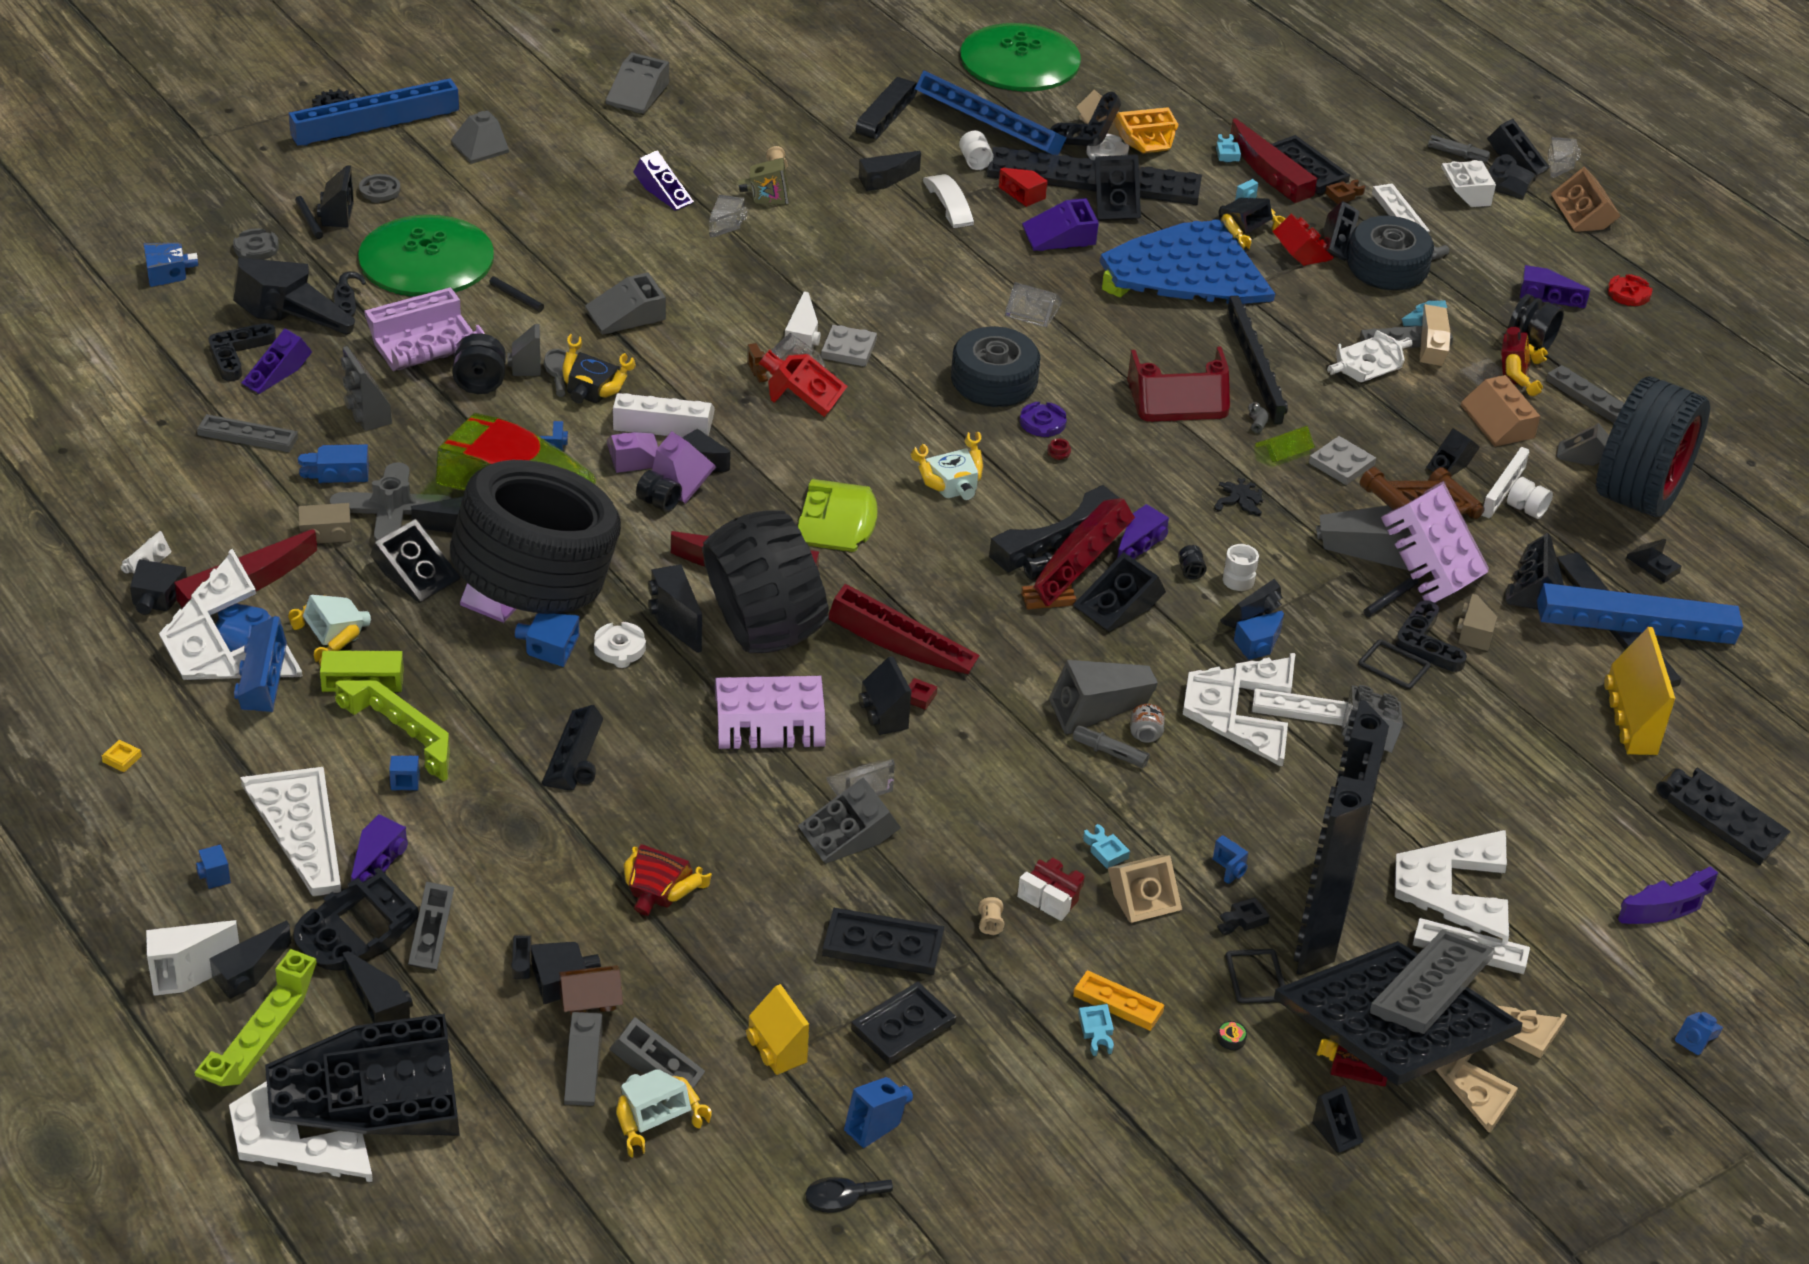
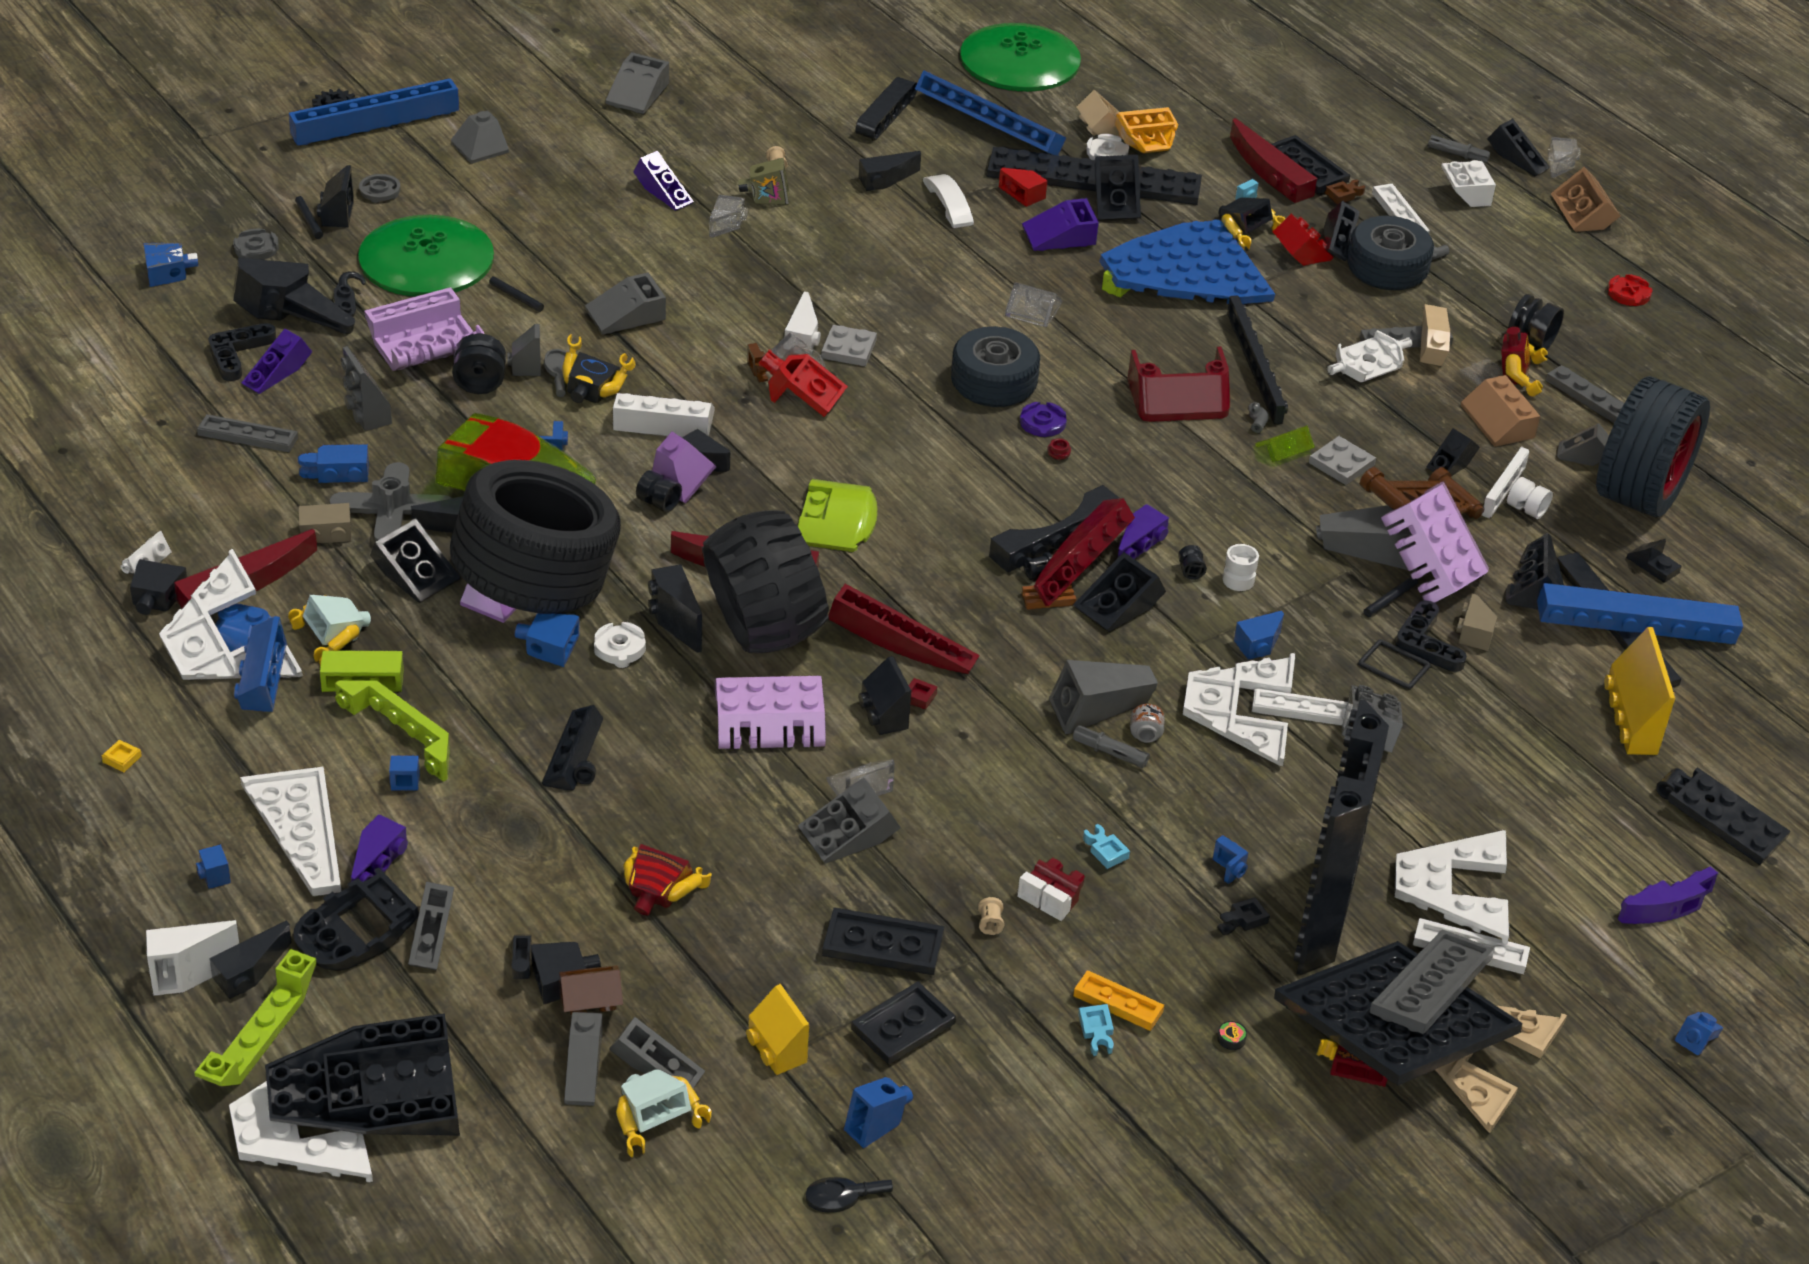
black slope [343,951,413,1023] -> none
medium lavender slope [607,432,658,473] -> none
torso [911,431,983,500] -> none
white wheel [959,131,993,170] -> none
black beam [1050,92,1121,146] -> none
tan slope [1108,855,1182,923] -> none
black piece [1214,478,1264,516] -> none
medium azure plate [1216,134,1241,162] -> none
black slope [1220,578,1283,628] -> none
black piece [1225,949,1285,1003] -> none
black slope [1312,1085,1364,1153] -> none
medium azure plate [1402,300,1447,327] -> none
black slope [1488,154,1537,200] -> none
dark purple slope [1520,265,1590,309] -> none

